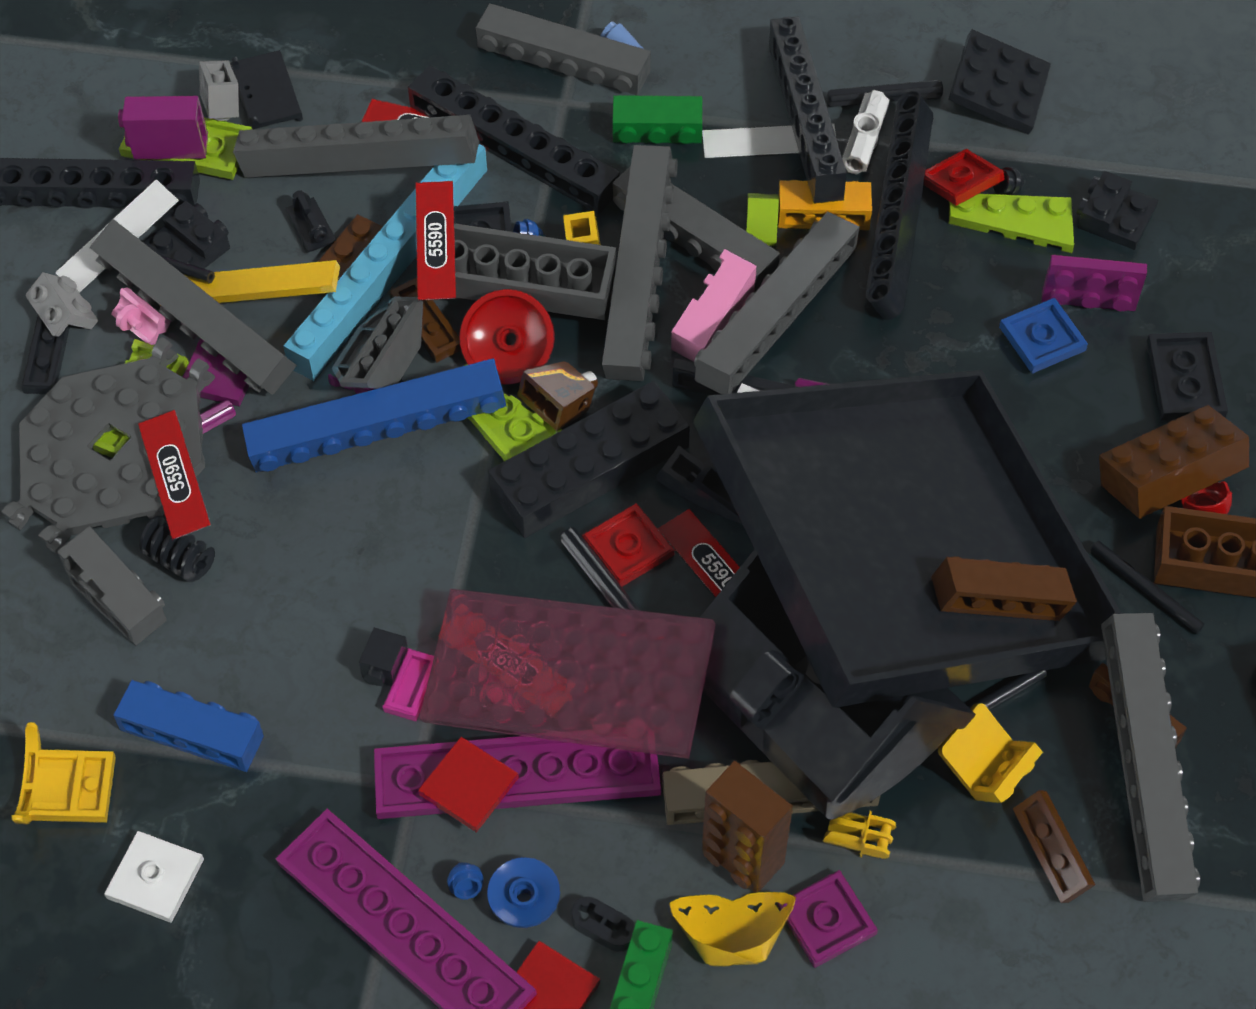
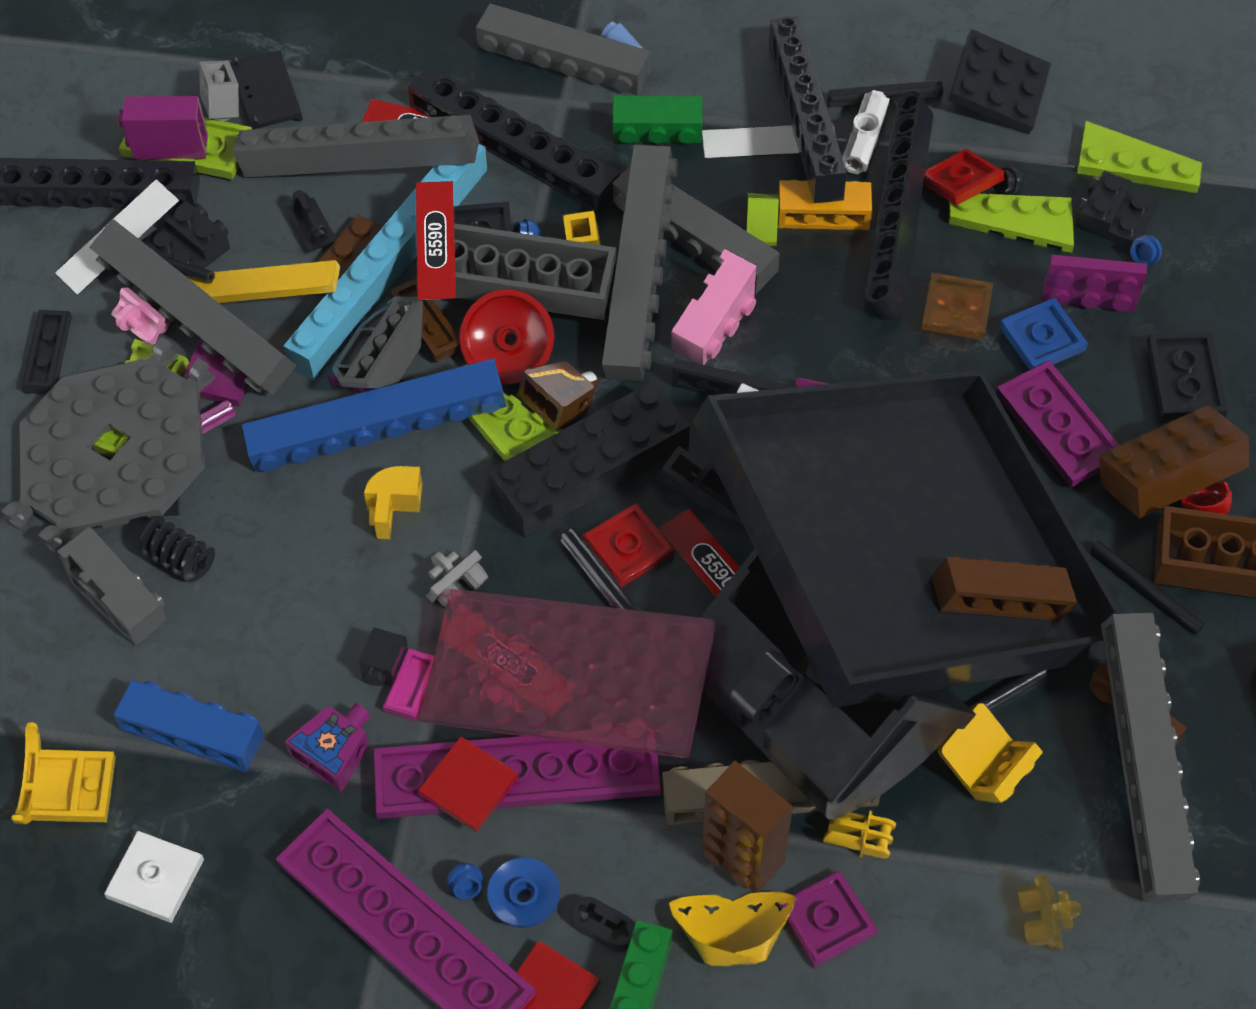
light grey bracket [26,272,98,337] -> none
red sticker [138,410,211,540] -> none
dark grey brick [694,212,860,394] -> none
reddish brown plate [1013,790,1096,903] -> none
none -> torso [285,703,371,793]
none -> yellow brick [364,466,423,539]
none -> light grey hips [426,550,488,611]
none -> clear orange plate [922,273,994,340]
none -> magenta plate [995,361,1120,488]
none -> clear yellow hips [1018,875,1082,951]
none -> lime wing [1077,121,1202,193]
none -> blue plate [1130,235,1162,266]

